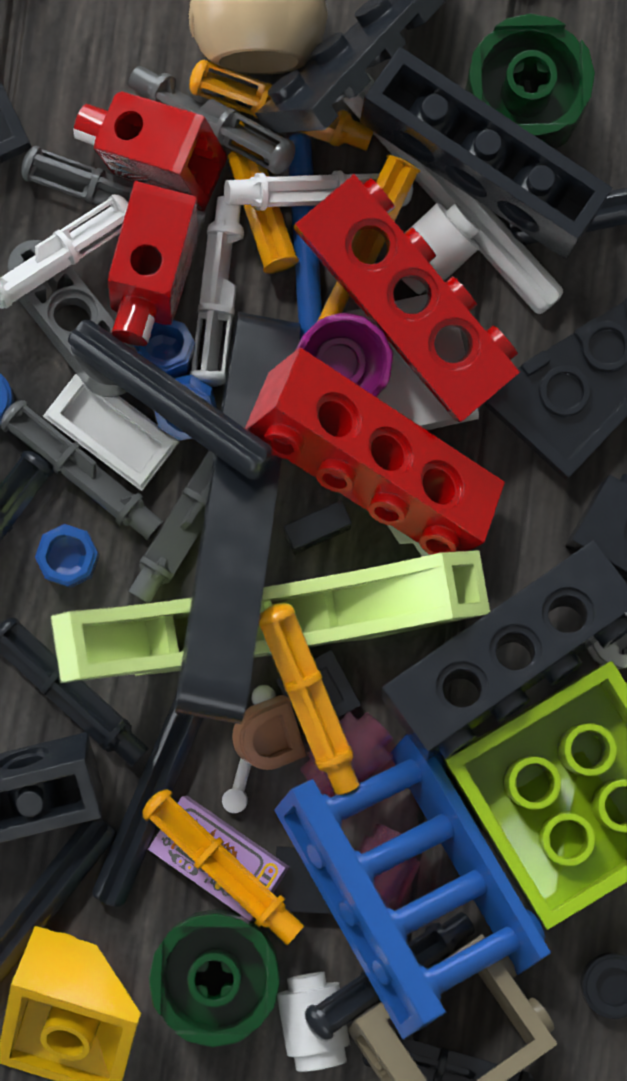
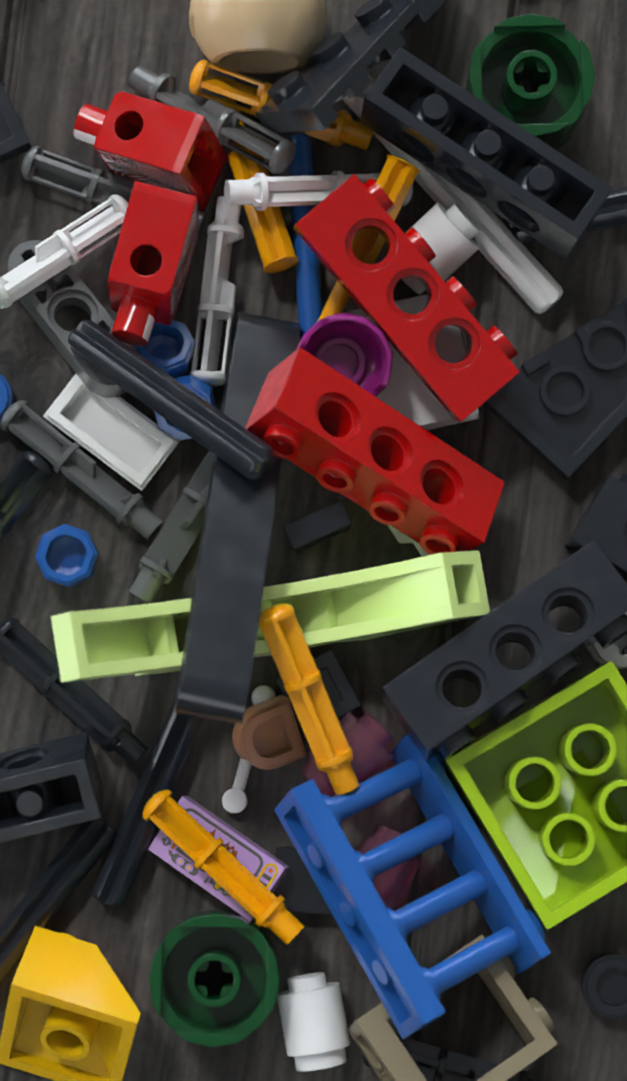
black piece [305,912,475,1041] -> none

